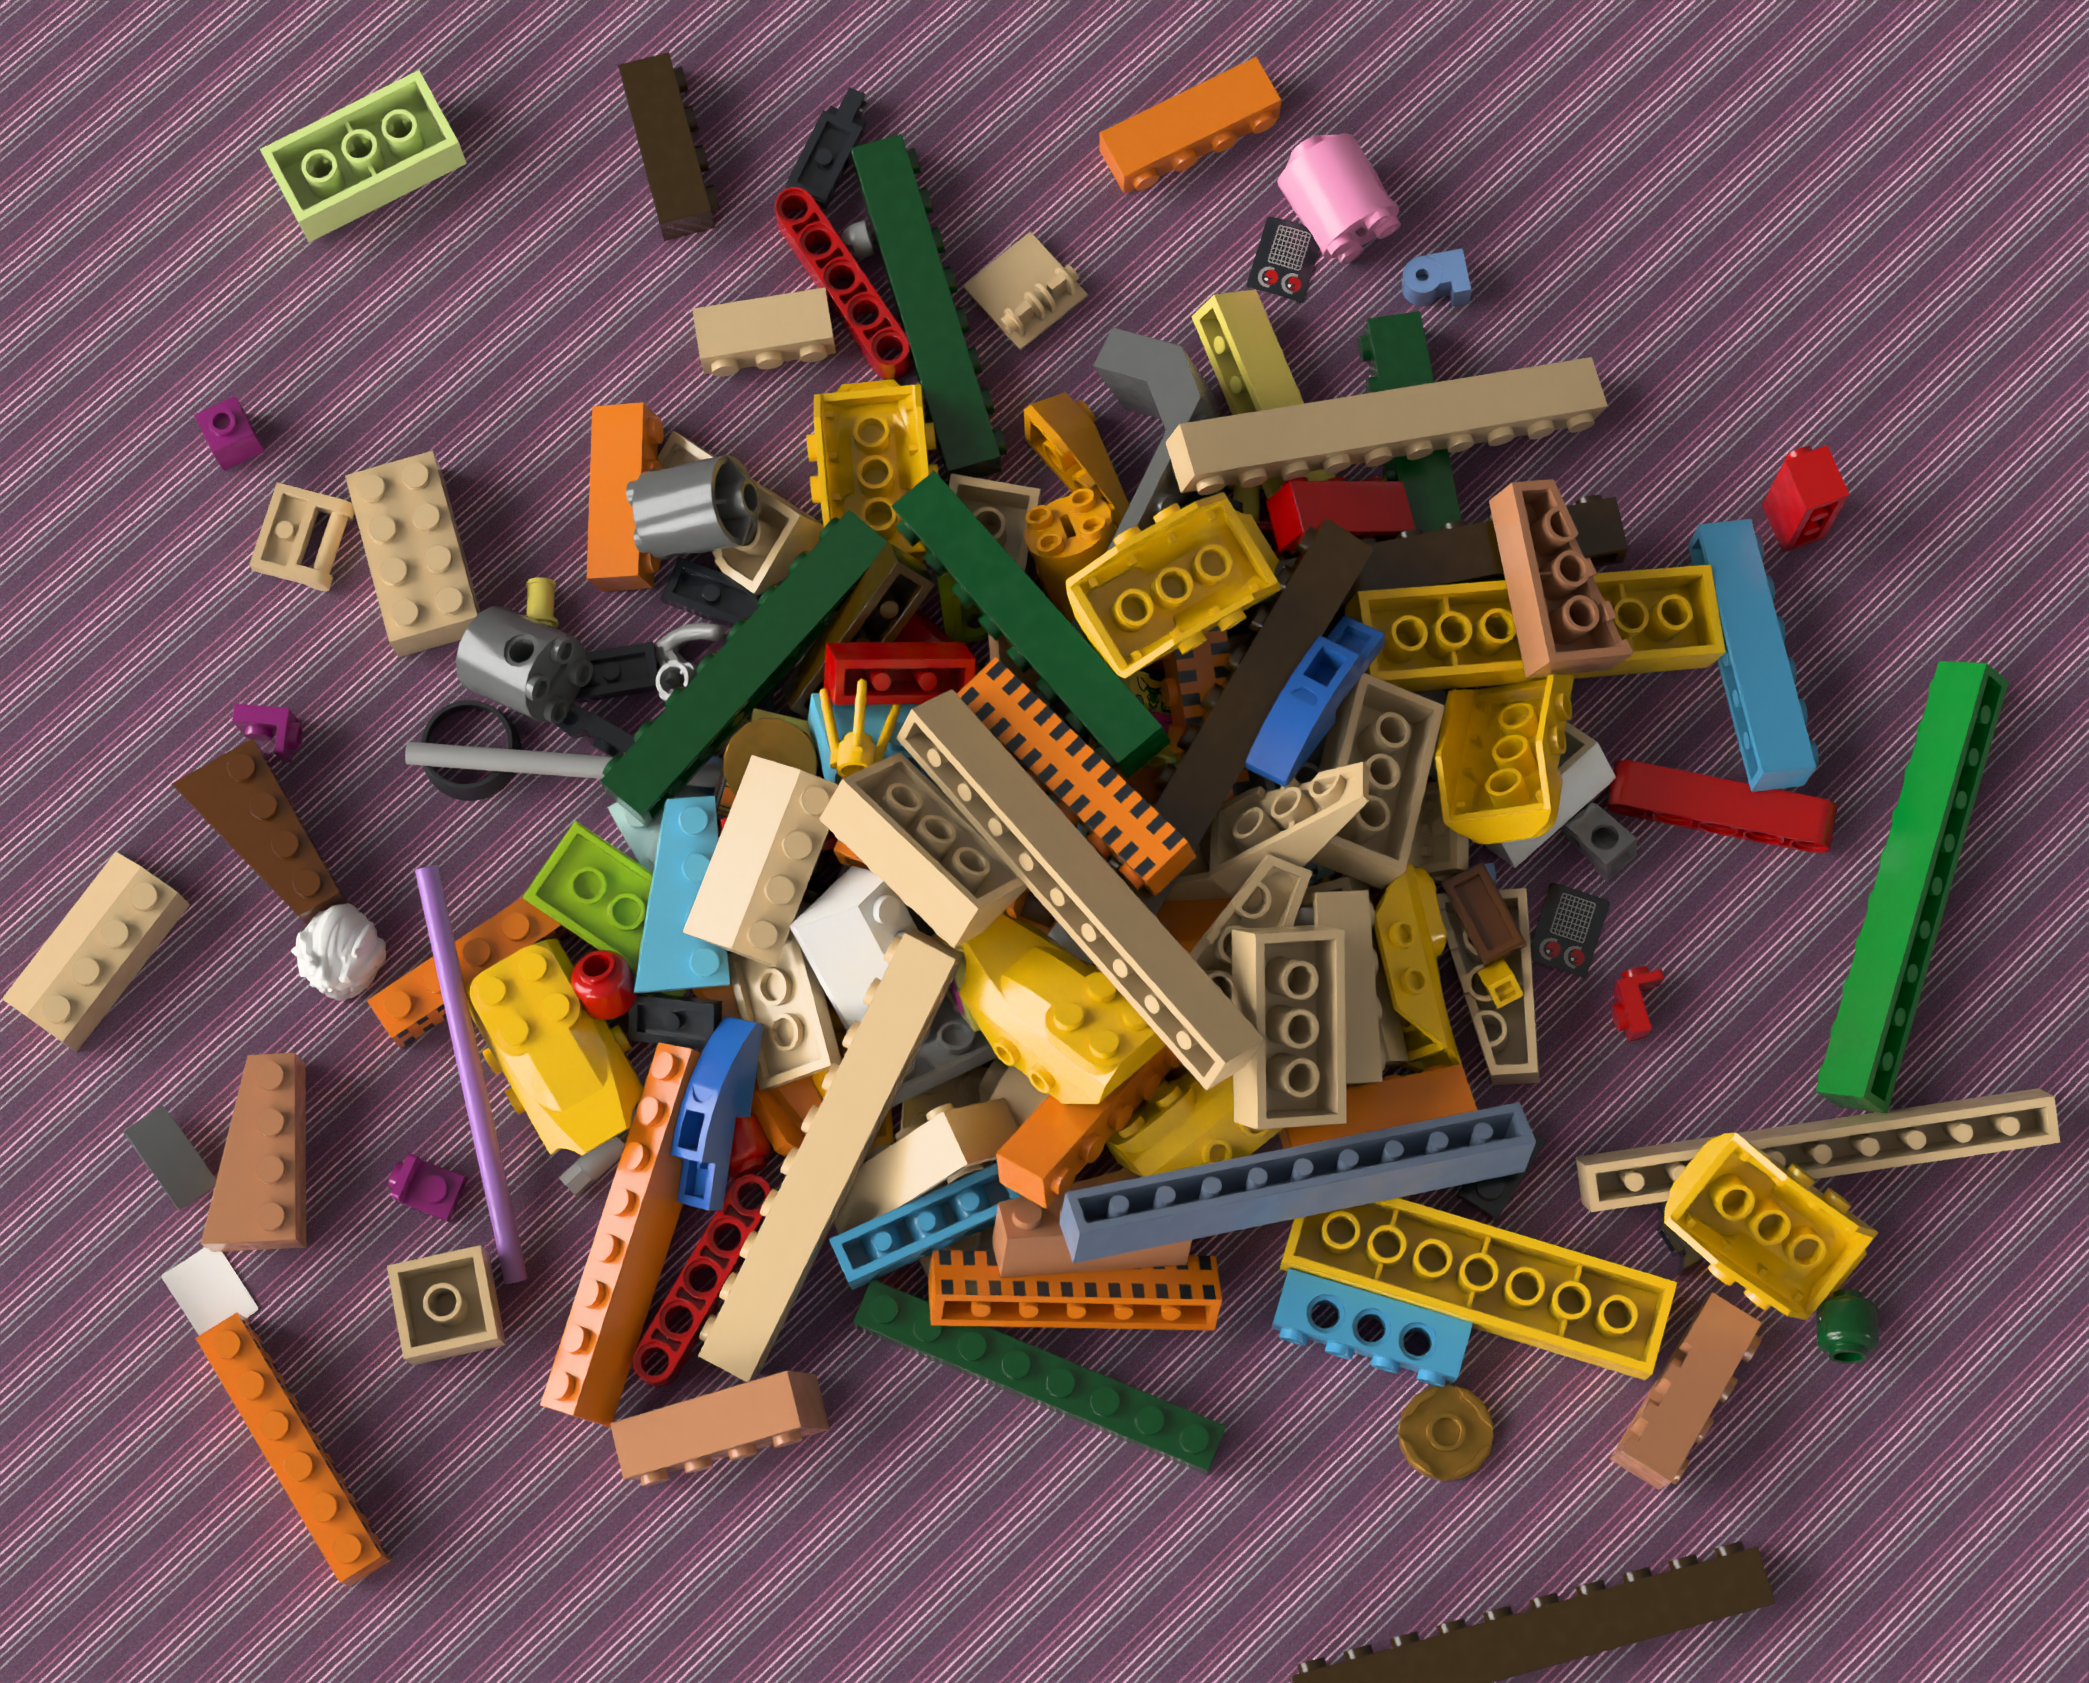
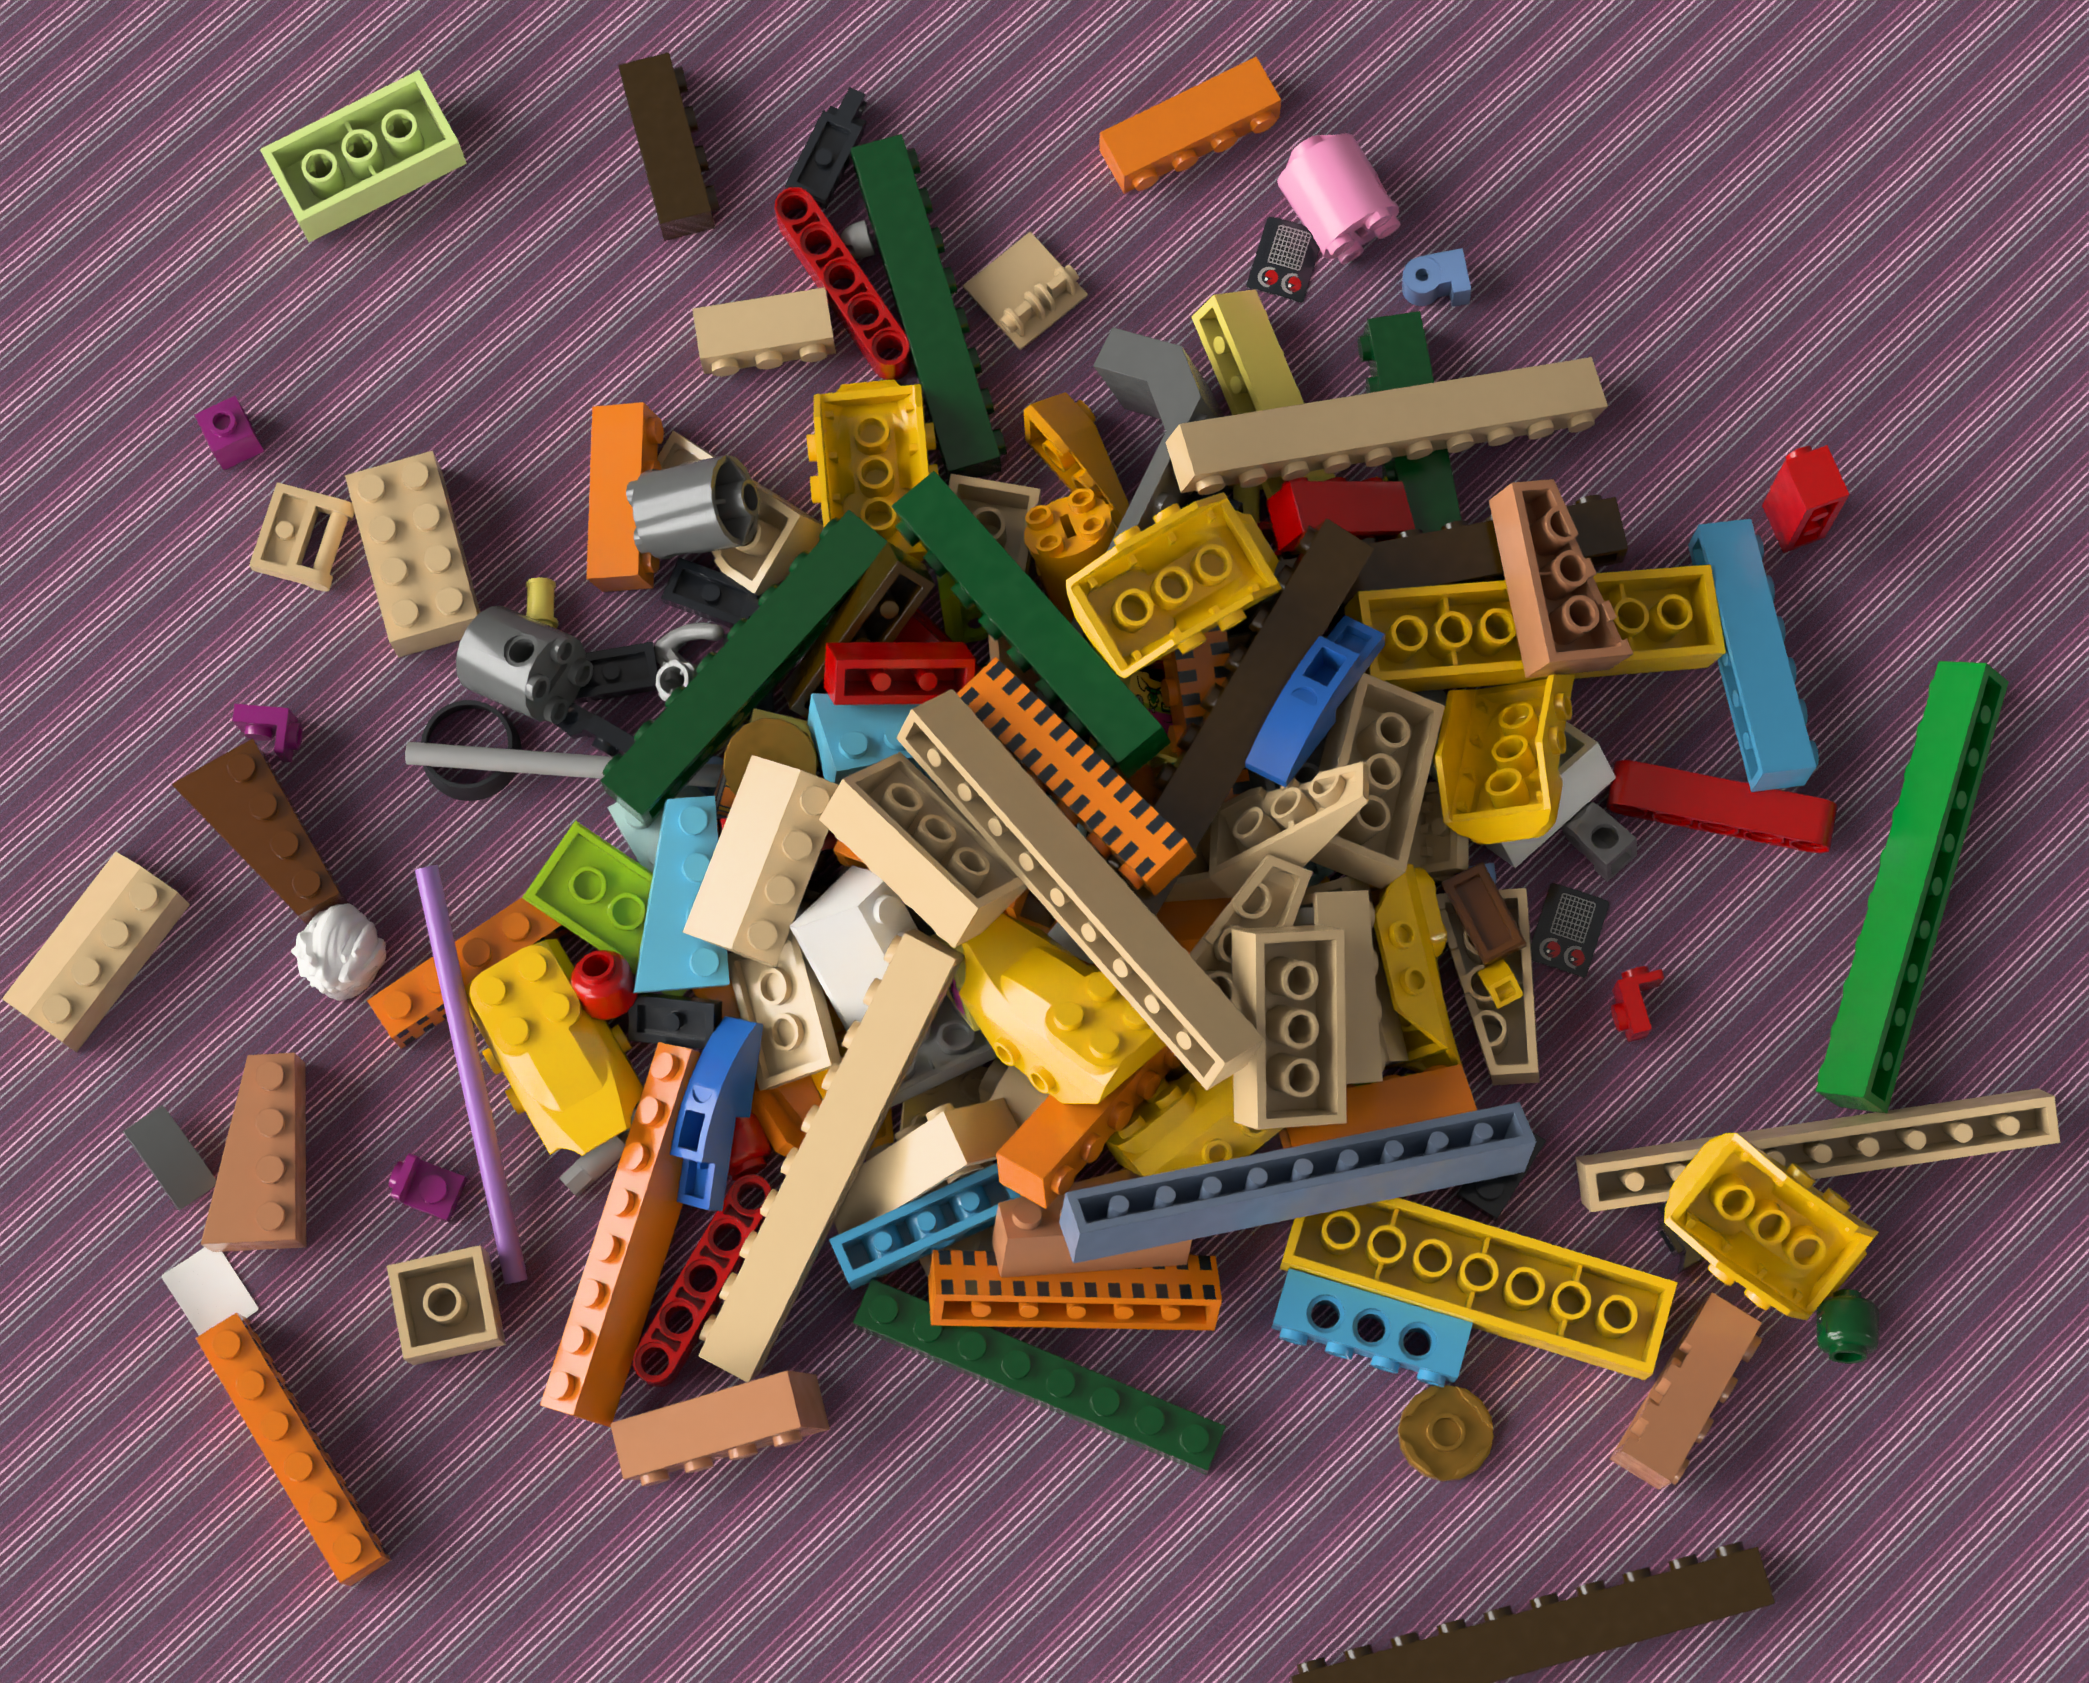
yellow plant [820,679,901,778] -> none

